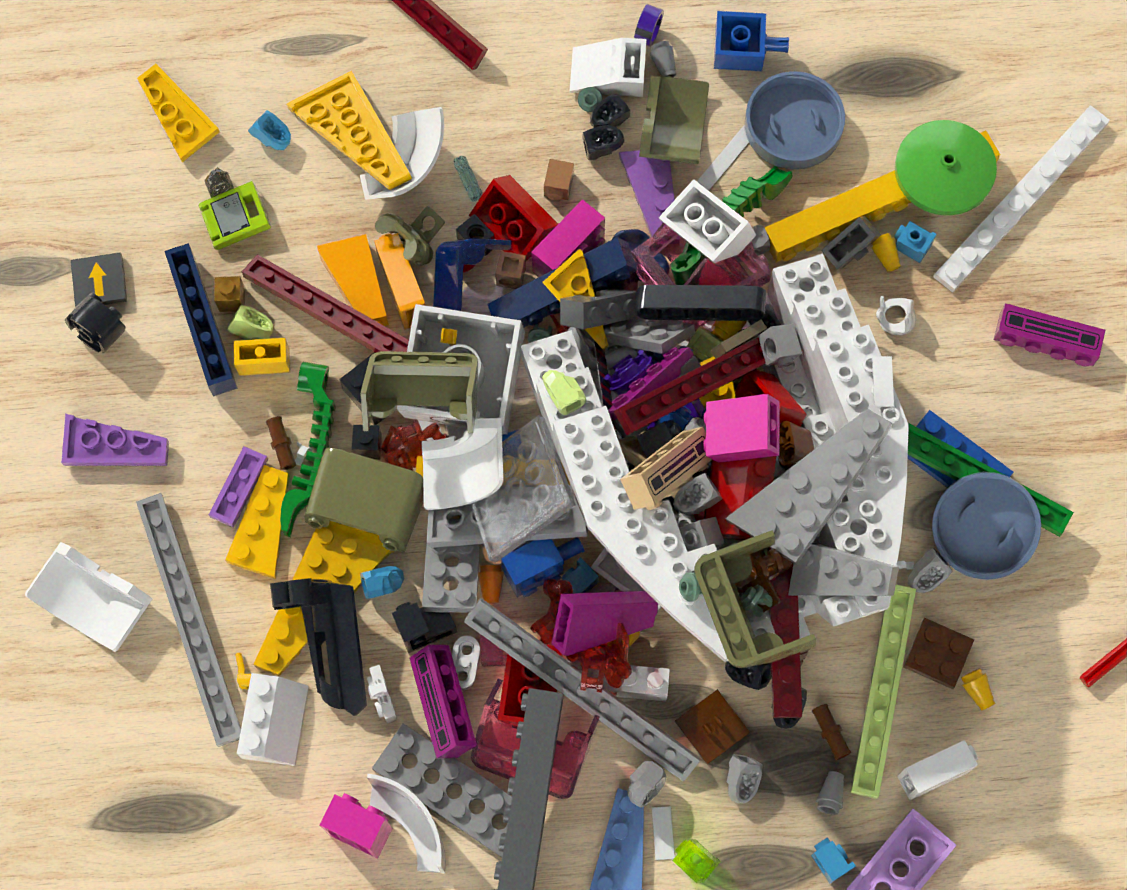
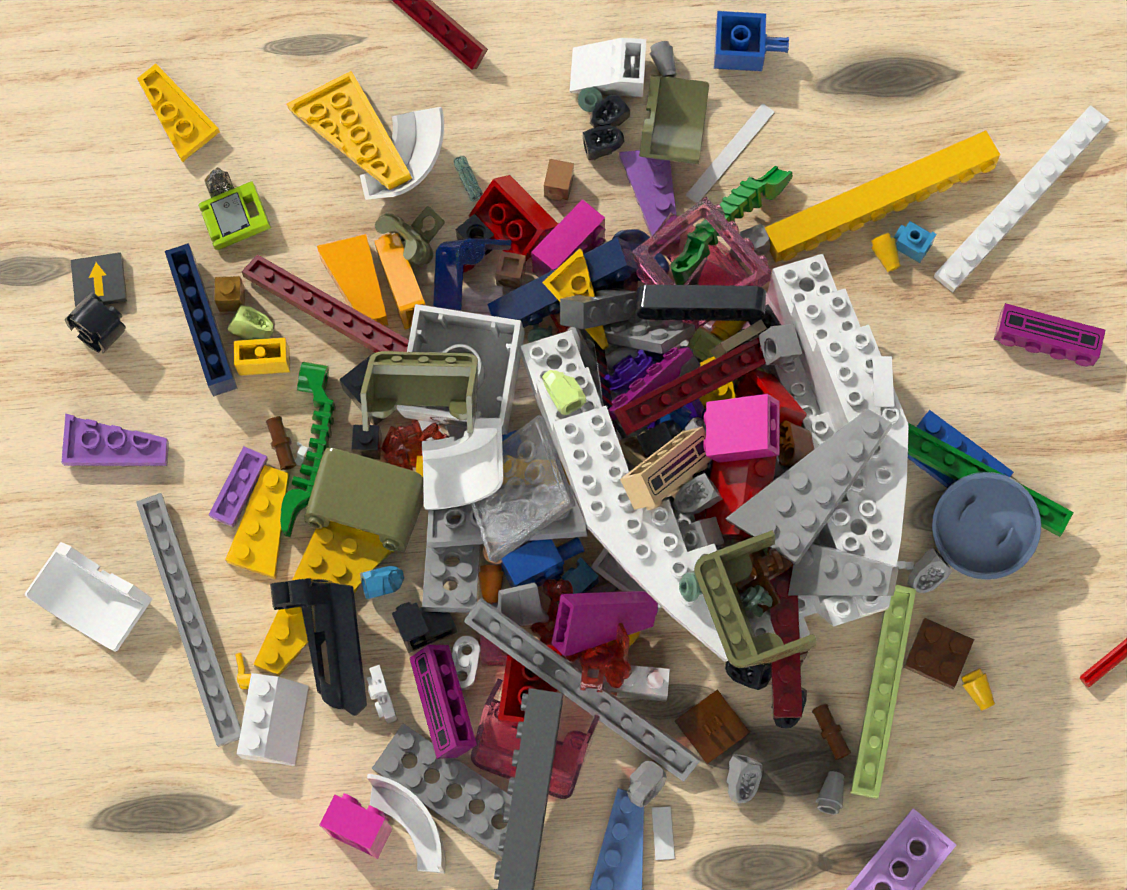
dark azure rock [248,110,291,150] -> none
yellow hand [440,328,458,347] -> none
dark purple piece [634,4,664,47] -> none
white slope [659,180,756,263] -> none
clear neon green brick [672,839,721,883] -> none
sand blue brick [745,71,845,169] -> none
dark azure brick [811,837,856,884] -> none
dark grey brick [821,216,881,270] -> none
white piece [876,296,916,336] -> none
bright green dish [895,120,997,216] -> none
white brick [897,740,978,801] -> none
none -> light grey piece [490,583,549,626]

